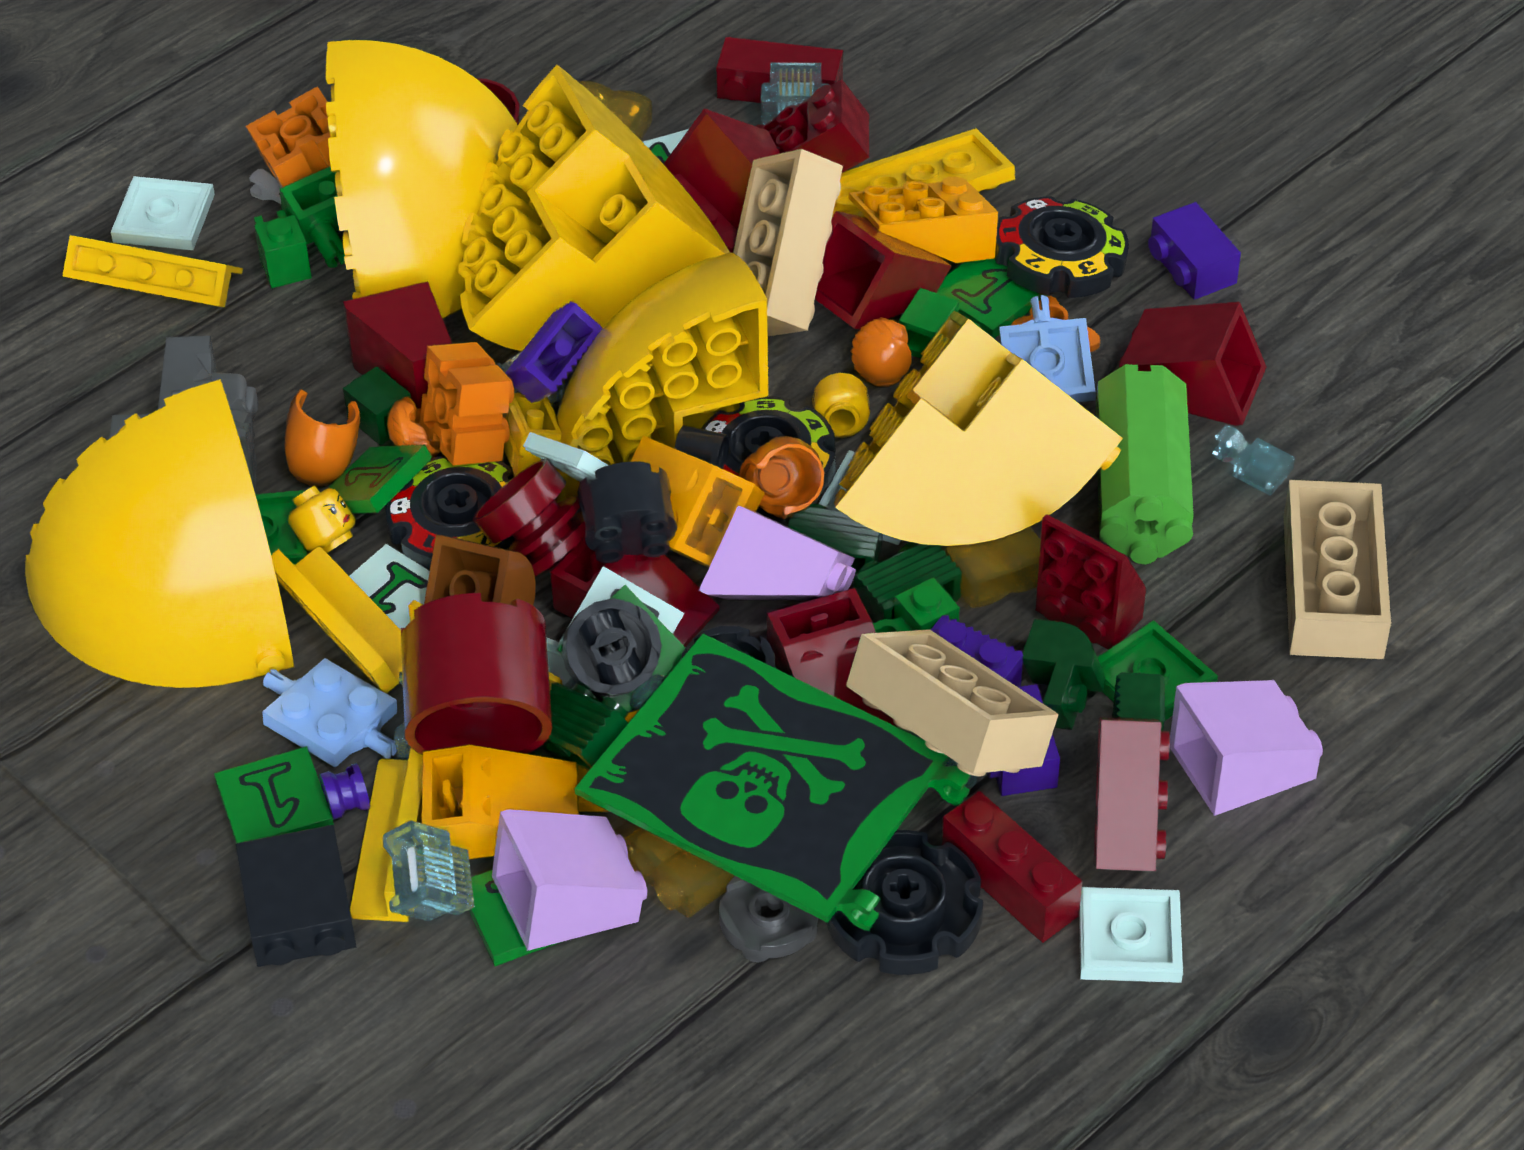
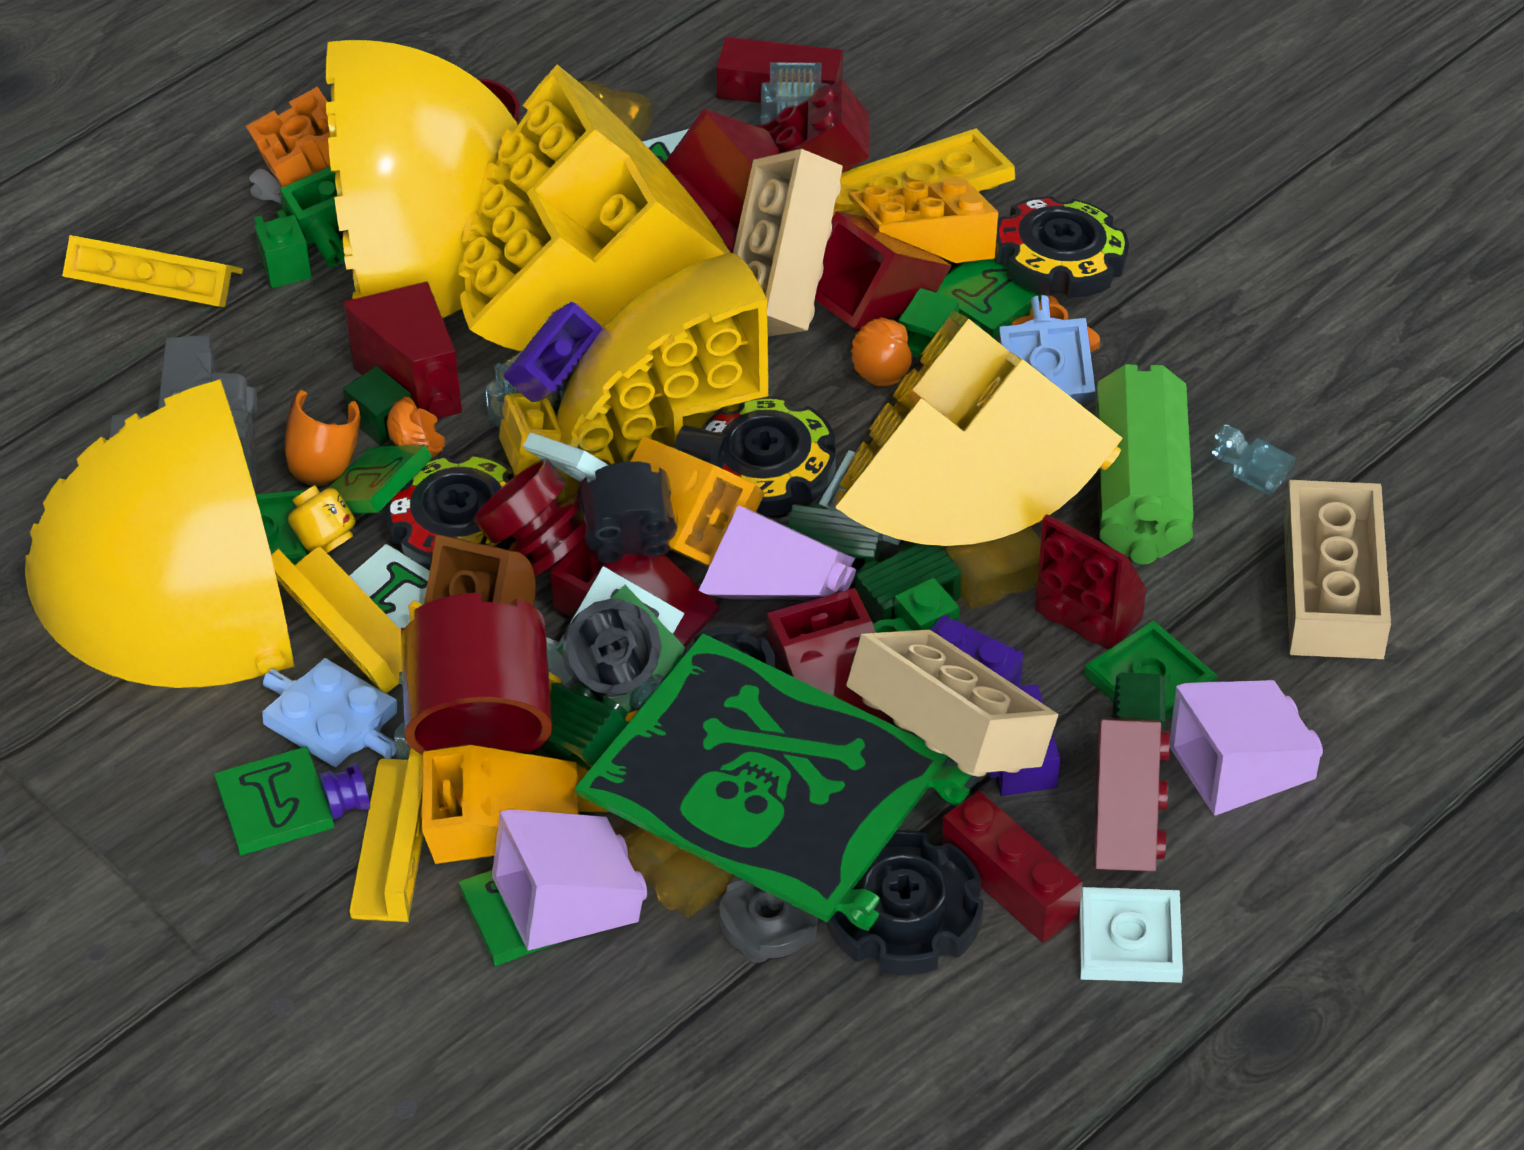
light aqua tile [111,176,215,250] -> none
black brick [236,824,357,967] -> none
clear light blue piece [383,820,475,921] -> none
orange brick [419,342,514,466] -> none
orange piece [739,436,825,519] -> none
yellow head [812,372,870,438] -> none
dark green brick [1023,619,1105,730] -> none
dark red slope [1119,302,1267,426] -> none
dark purple brick [1148,202,1241,300] -> none

